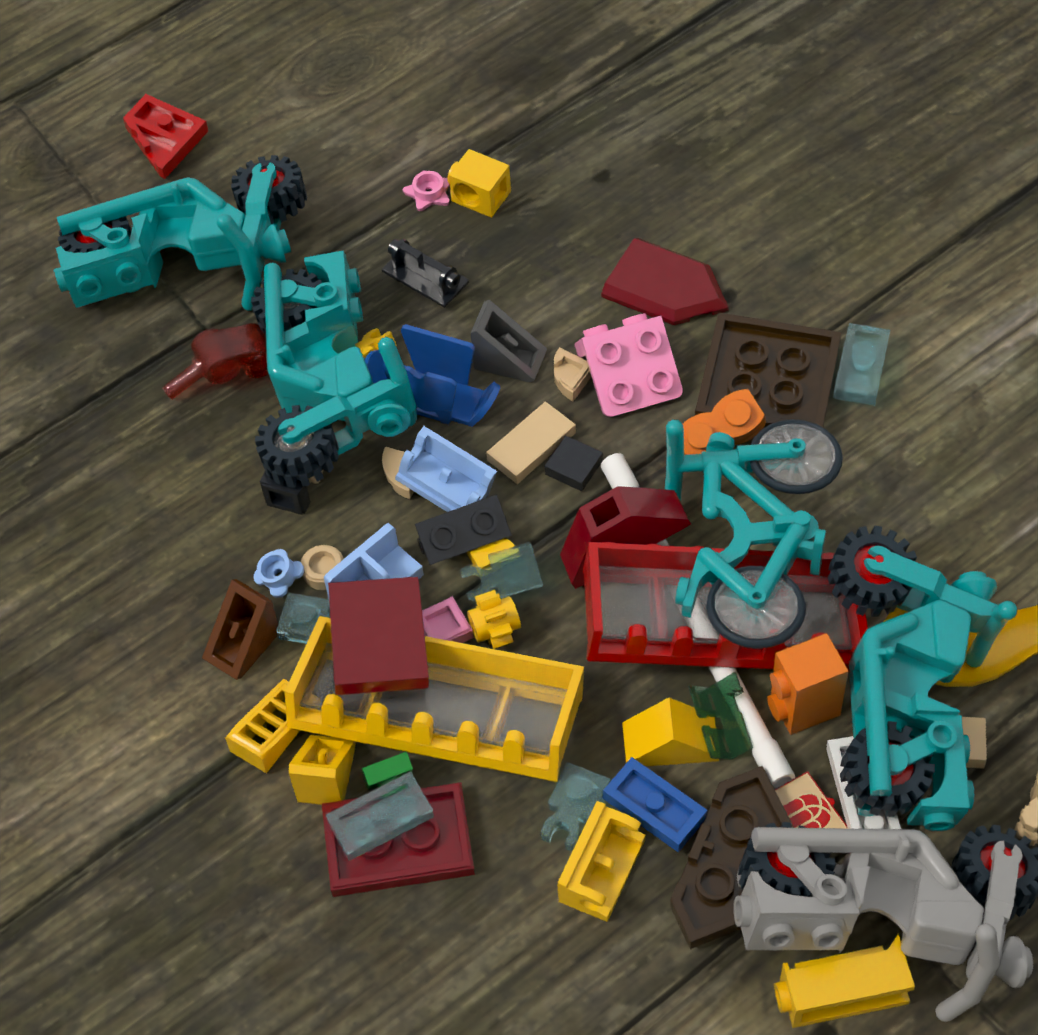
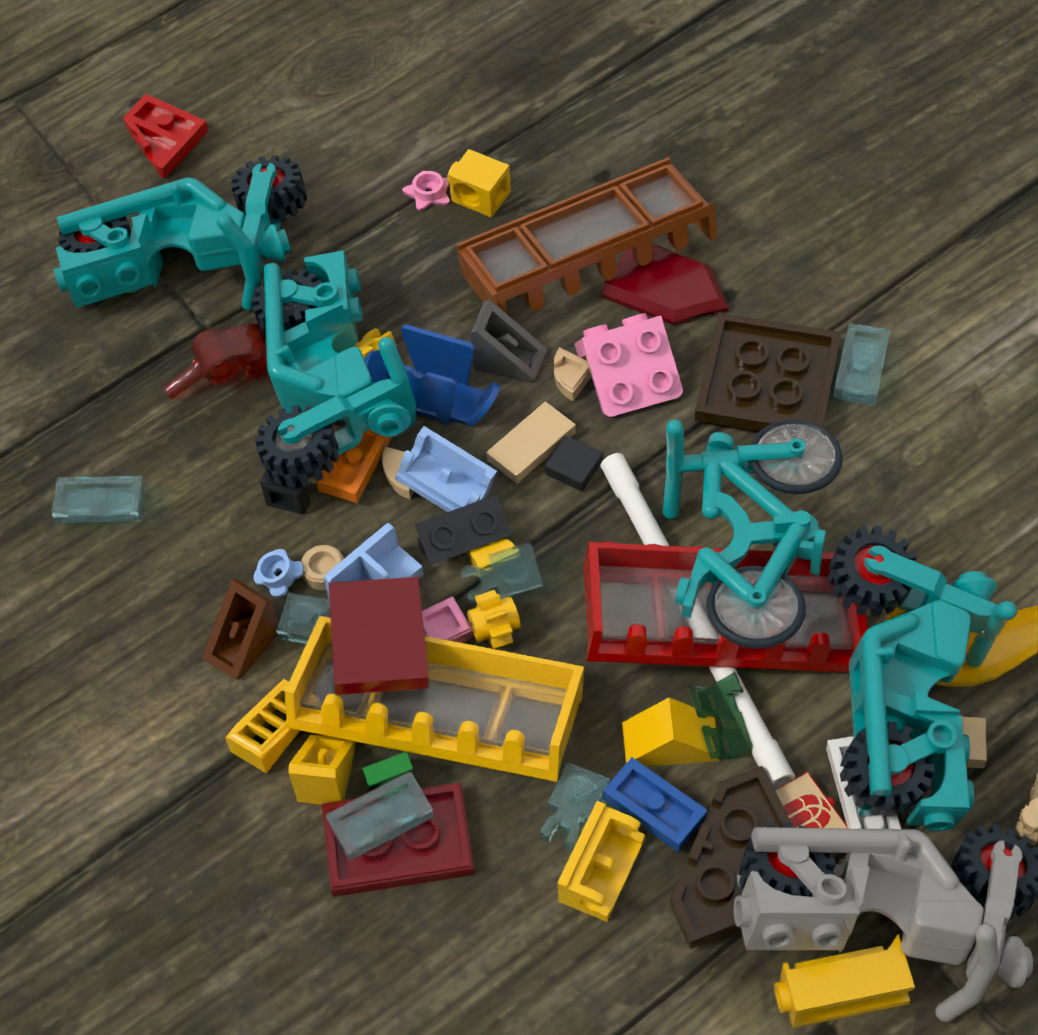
black hinge [382,239,469,308] -> none
dark red slope [560,486,691,589] -> none
orange brick [683,389,766,455] -> none
orange piece [767,633,849,735] -> none
none -> clear light blue plate [52,476,145,522]
none -> orange plate [317,429,392,503]
none -> dark orange window [456,157,717,315]

